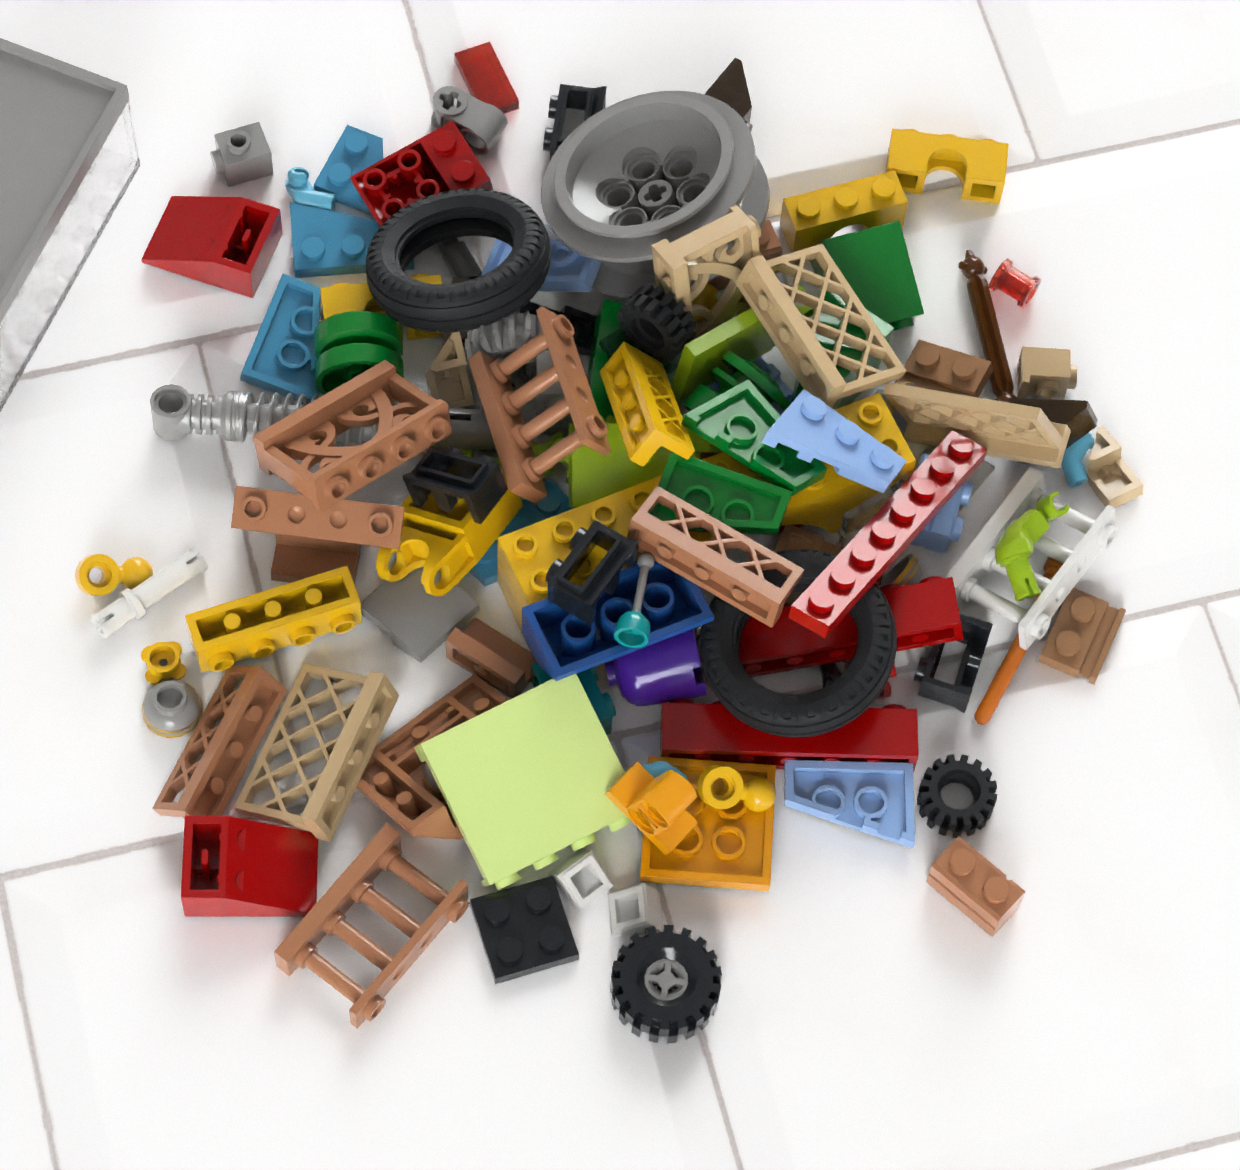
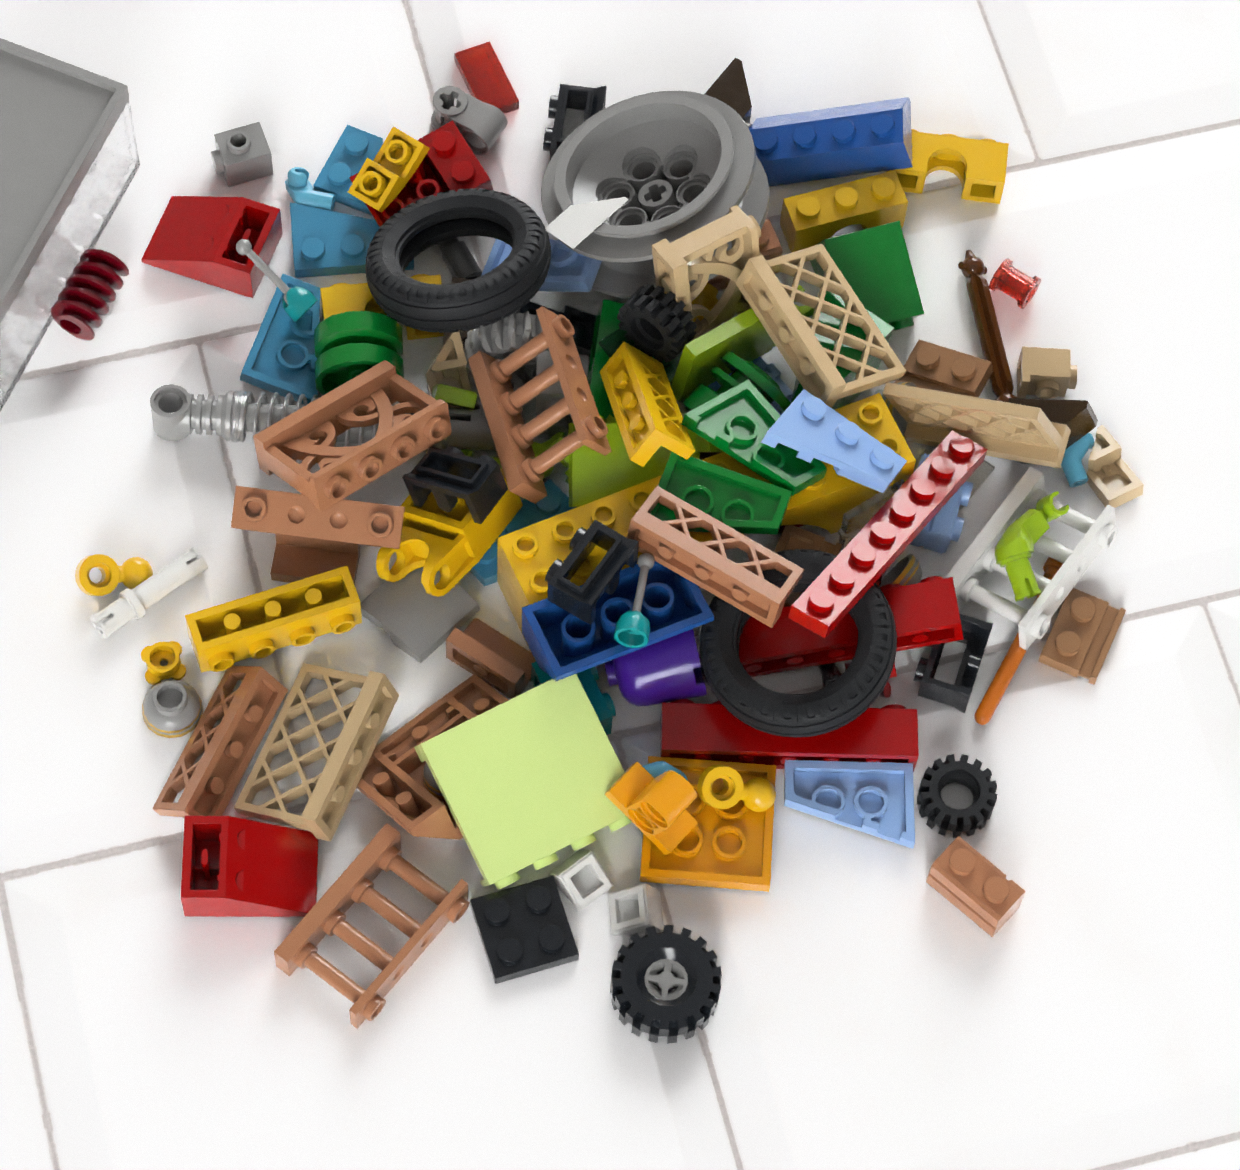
none -> dark red piece [51,249,129,341]
none -> hinge [236,239,318,322]
none -> yellow slope [348,126,430,213]
none -> lime tile [431,384,478,409]
none -> white sticker [545,197,629,249]
none -> blue slope [749,97,913,187]

